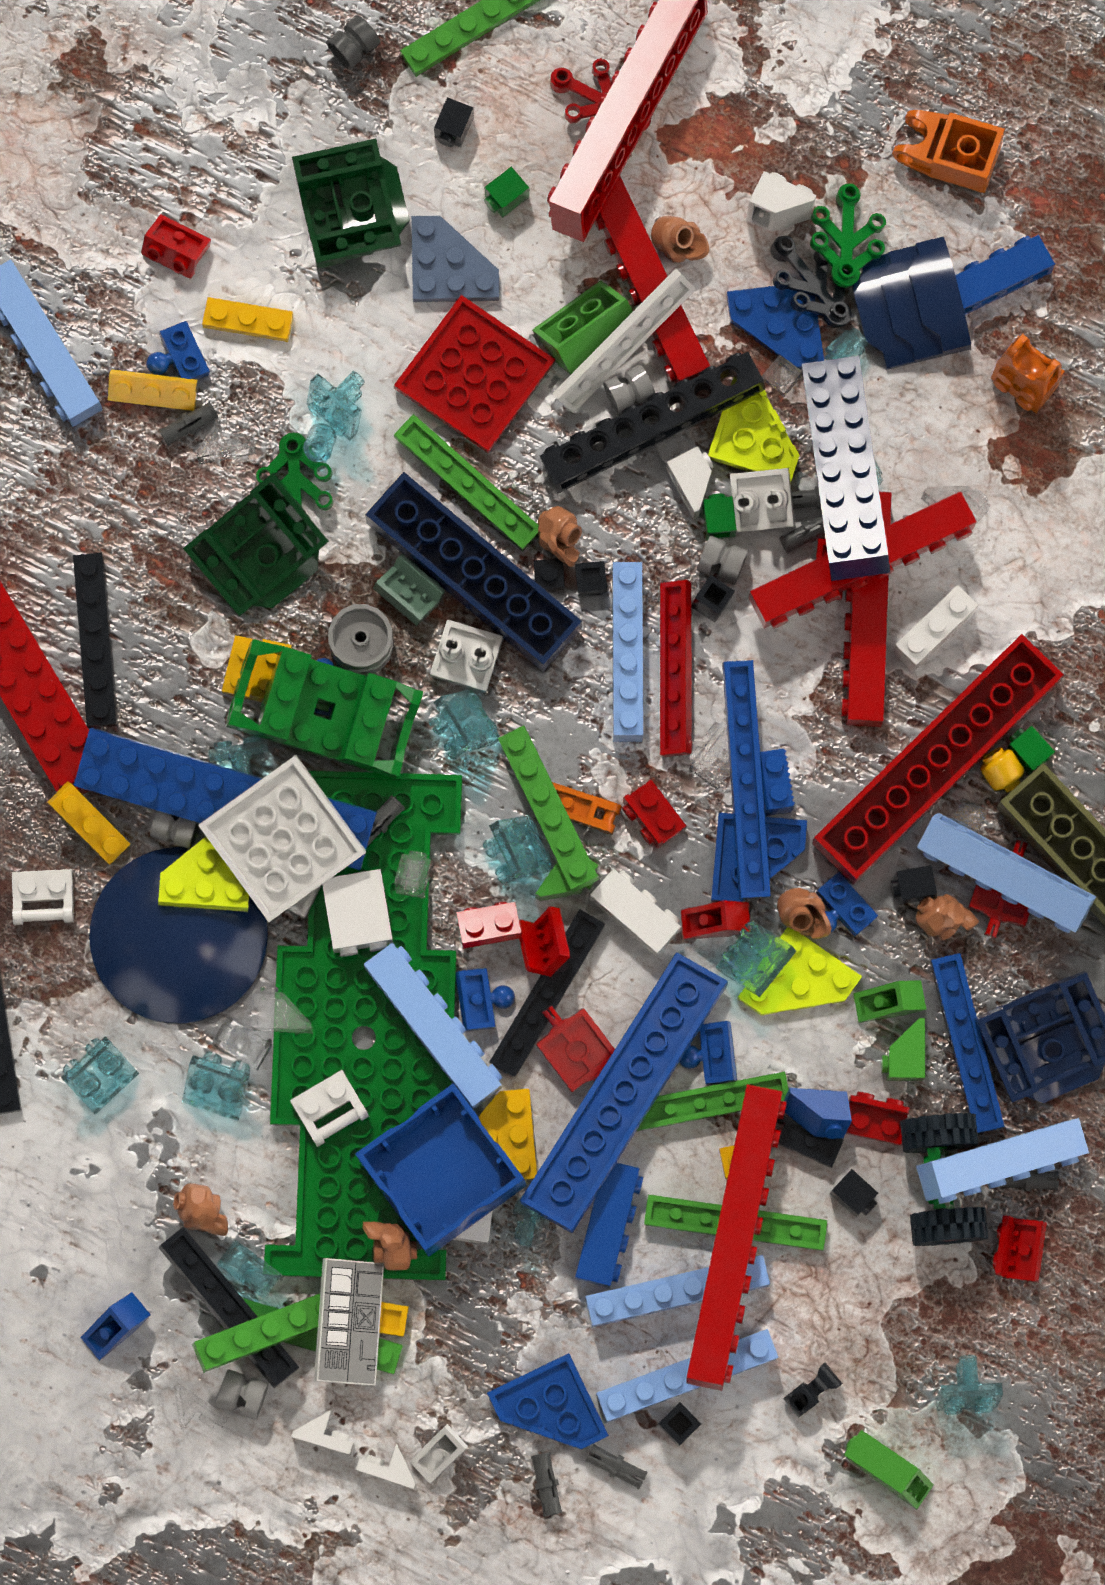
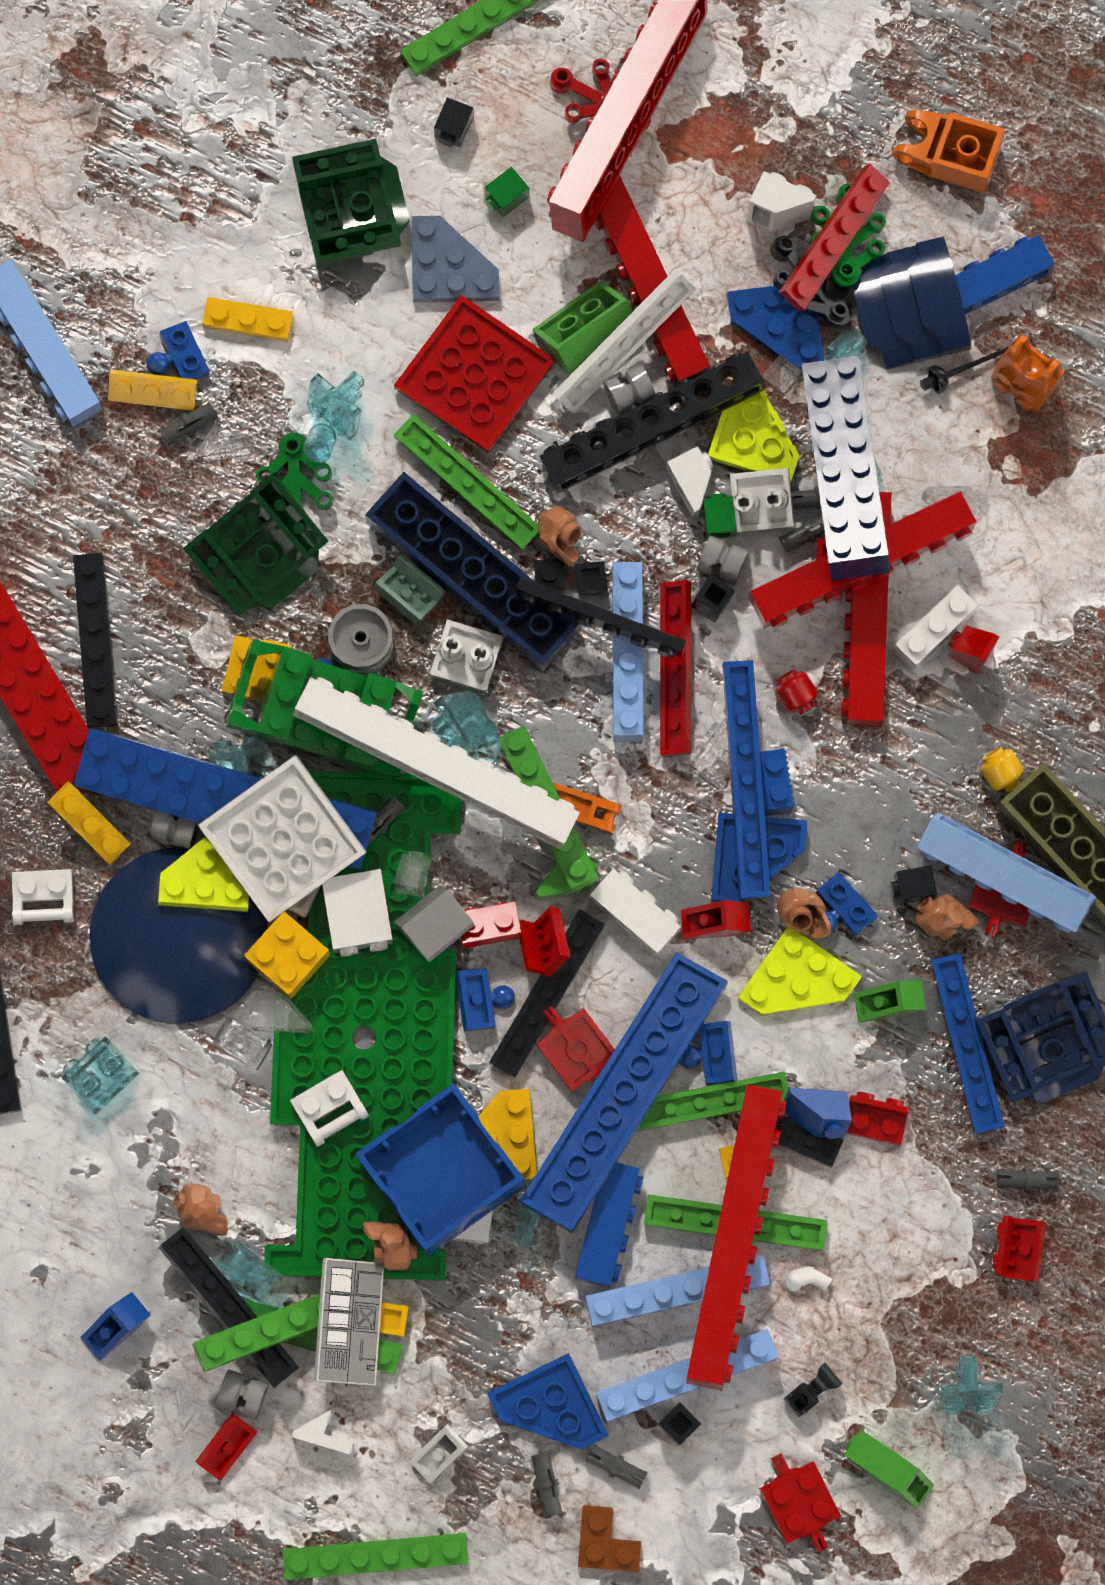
red bracket [141,214,211,279] -> none
clear light blue plate [182,1051,250,1121] -> none
dark grey wheel [326,15,381,70] -> none
white slope [356,1444,416,1489] -> none
light blue brick [364,943,503,1110] -> none
clear light blue plate [483,815,553,884] -> none
red bracket [622,780,687,848] -> none
nougat head [651,216,709,263] -> none
clear light blue plate [716,921,796,997] -> none
red brick [812,634,1064,885] -> none
black brick [829,1169,878,1218] -> none
bright green slope [881,1018,925,1081] -> none
black plate [900,1113,989,1246] -> none
light blue brick [916,1118,1089,1204] -> none
green brick [1007,726,1055,775] -> none
none -> red plate [195,1412,257,1481]
none -> yellow brick [244,911,330,1000]
none -> bright green plate [282,1533,468,1580]
none -> white brick [292,677,580,849]
none -> light grey slope [393,885,475,962]
none -> black plate [516,577,686,658]
none -> dark orange plate [578,1505,641,1572]
none -> red plate [759,1453,841,1553]
none -> red head [774,669,818,715]
none -> red plate [779,163,890,312]
none -> white arm [786,1266,832,1292]
none -> black sword [920,337,1032,394]
none -> red slope [948,625,1000,674]

